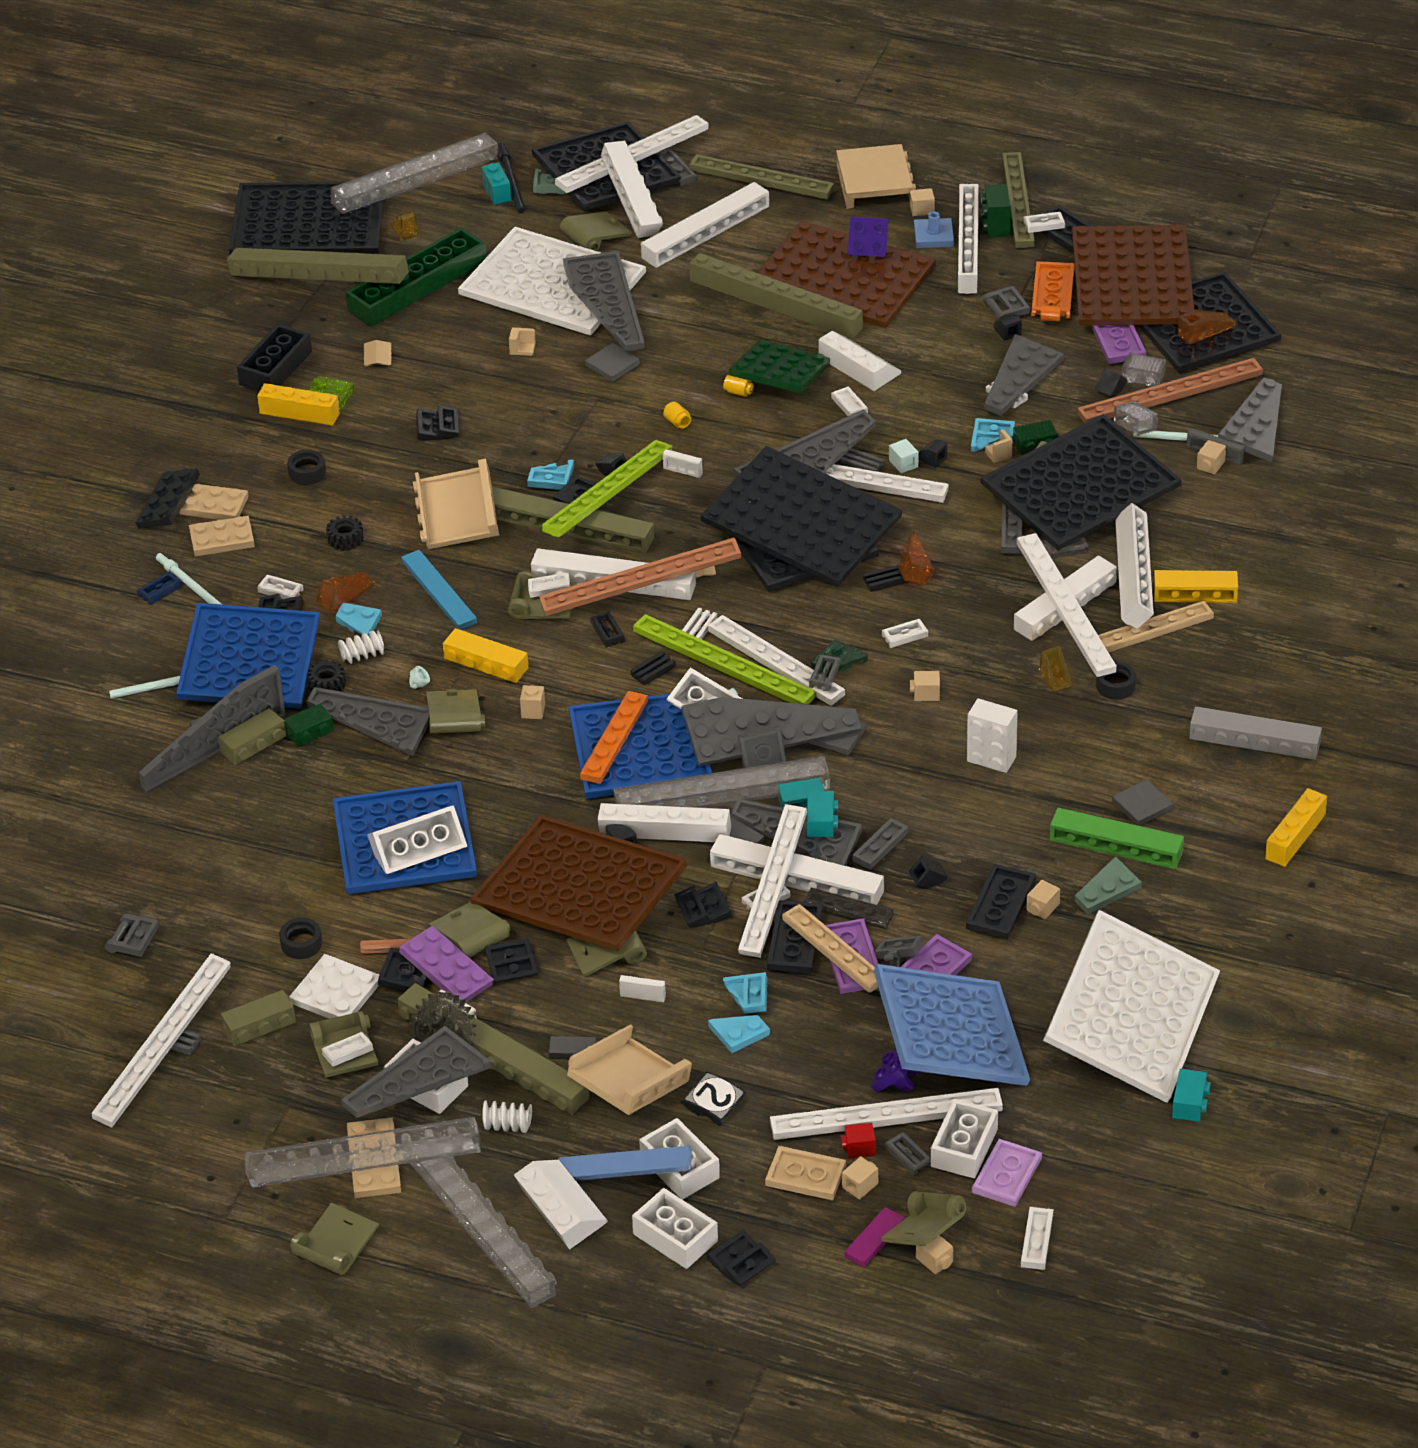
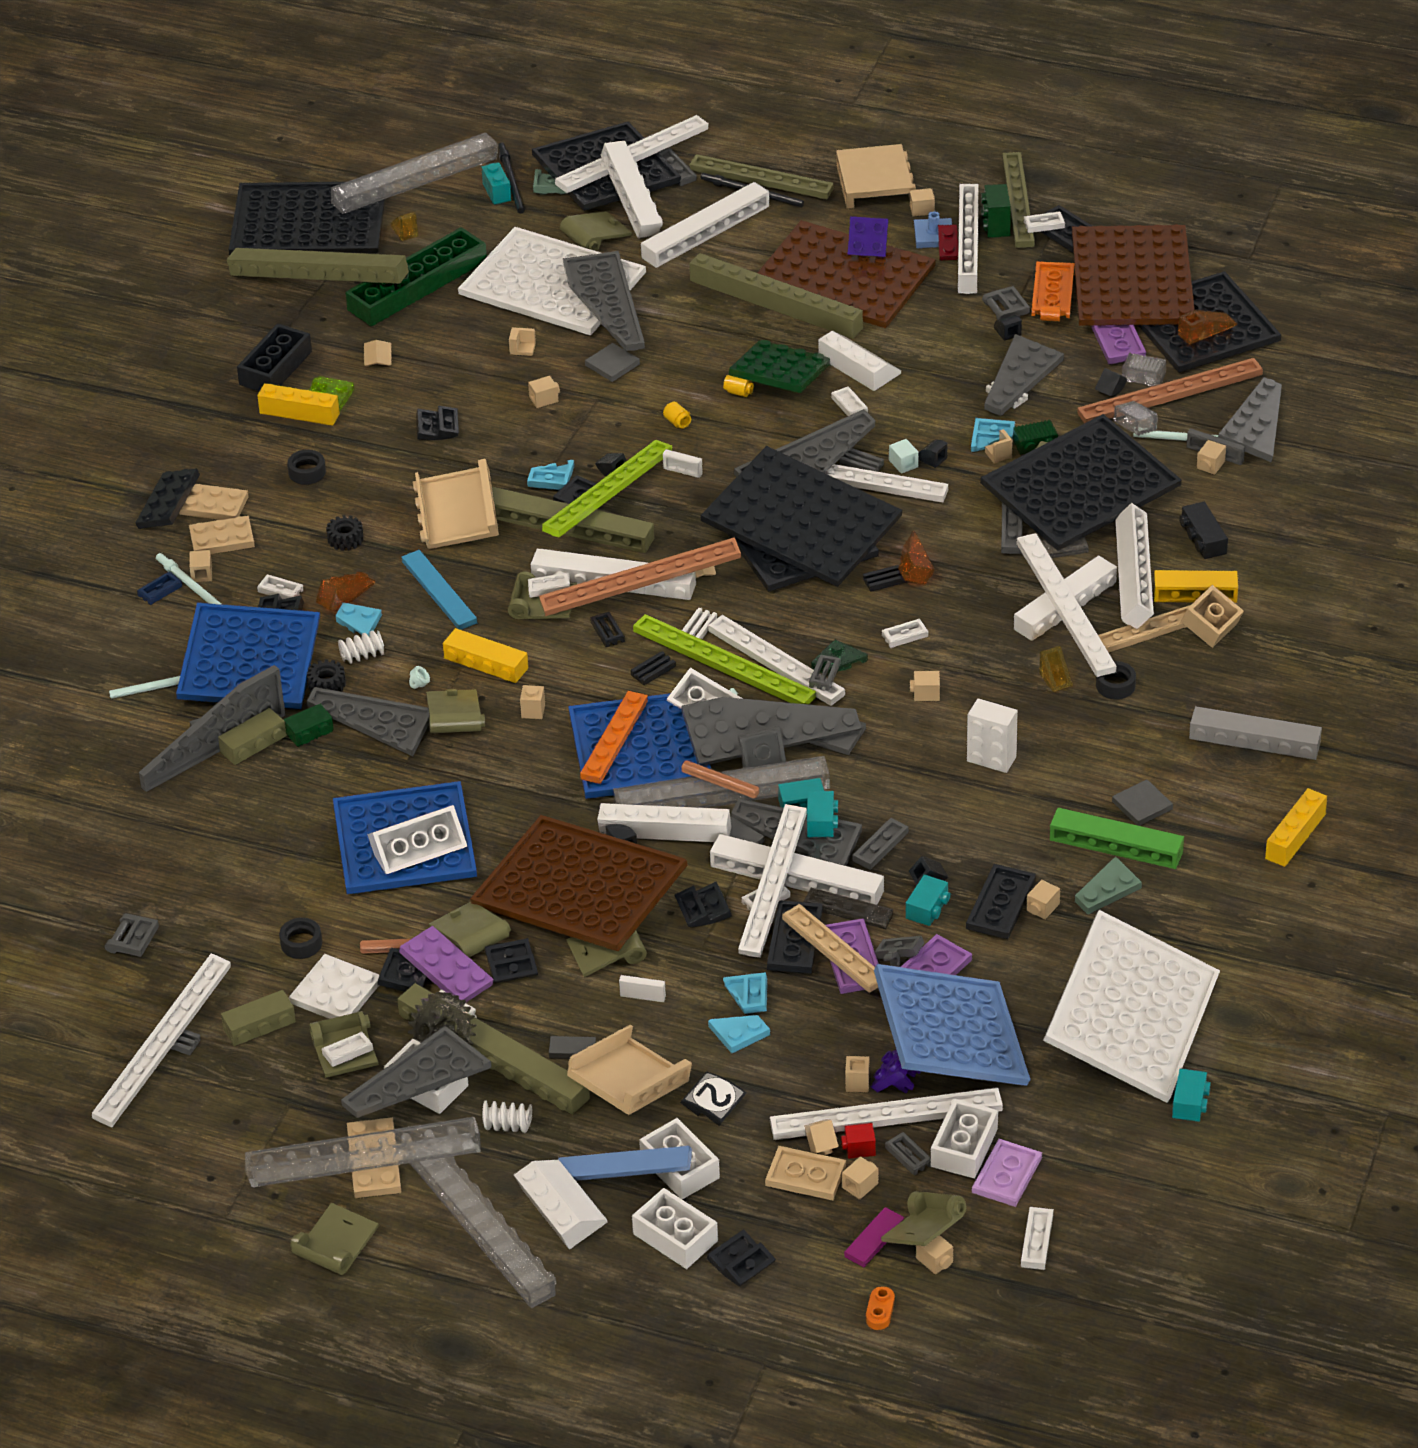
none -> tan brick [190,550,212,582]
none -> tan brick [528,376,560,408]
none -> nougat axle [681,760,759,799]
none -> black bar [701,173,804,208]
none -> tan brick [804,1119,839,1155]
none -> tan panel [846,1056,869,1092]
none -> orange plate [866,1287,895,1330]
none -> teal brick [906,875,950,926]
none -> dark red plate [938,225,958,261]
none -> black brick [1179,501,1228,559]
none -> tan brick [1181,585,1244,648]

